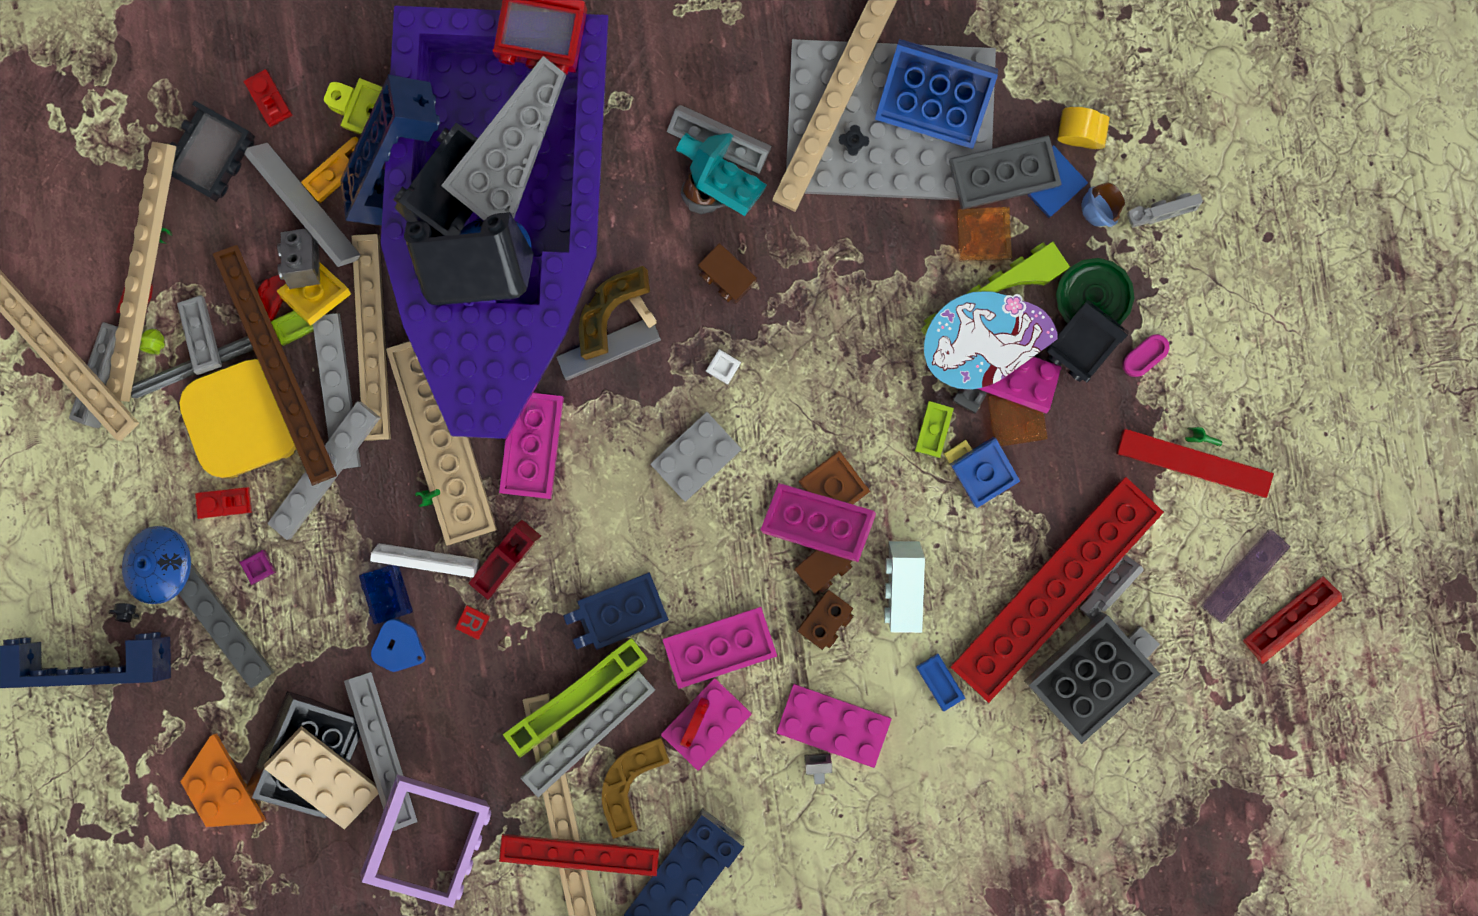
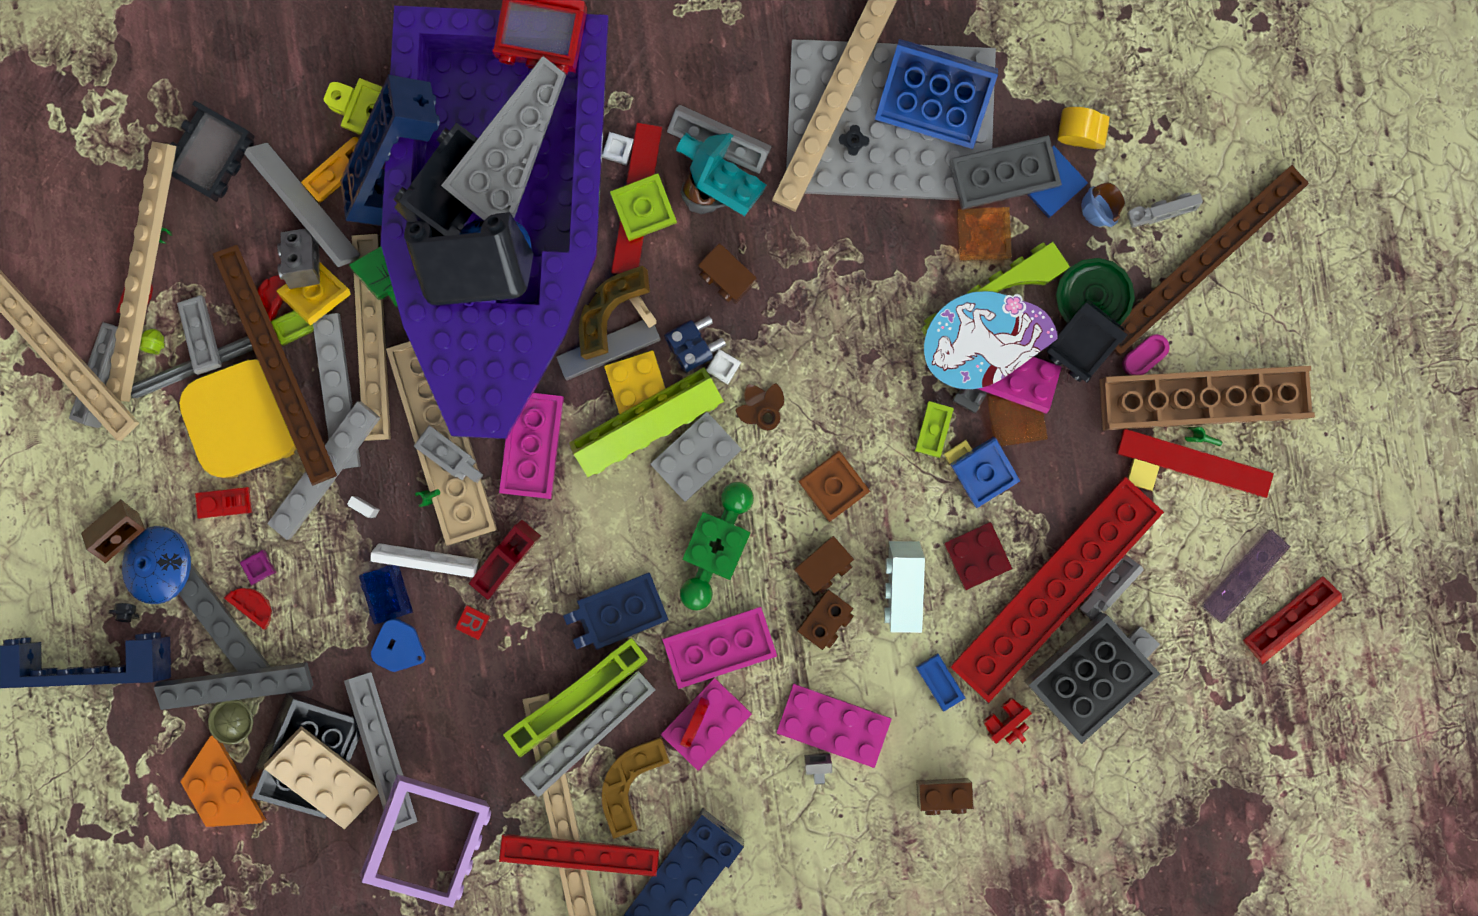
red plate [243,69,292,128] -> none
dark pink plate [760,483,876,562] -> none
none -> reddish brown brick [81,499,145,564]
none -> dark grey plate [154,662,314,710]
none -> olive hat [208,700,253,745]
none -> red tile [224,588,272,630]
none -> white tile [347,496,379,518]
none -> green torso [349,246,398,307]
none -> light grey hinge [414,425,483,483]
none -> lime brick [569,367,724,477]
none -> white tile [602,132,634,165]
none -> yellow plate [604,350,666,414]
none -> lime plate [610,174,677,241]
none -> red tile [611,123,662,275]
none -> dark blue piece [664,316,726,373]
none -> green brick [679,482,754,611]
none -> reddish brown plate [736,383,784,431]
none -> reddish brown brick [916,778,974,815]
none -> dark red plate [943,522,1013,590]
none -> red hips [983,698,1032,745]
none -> medium nougat tile [1099,366,1315,430]
none -> reddish brown plate [1113,165,1309,356]
none -> light yellow tile [1127,459,1160,491]

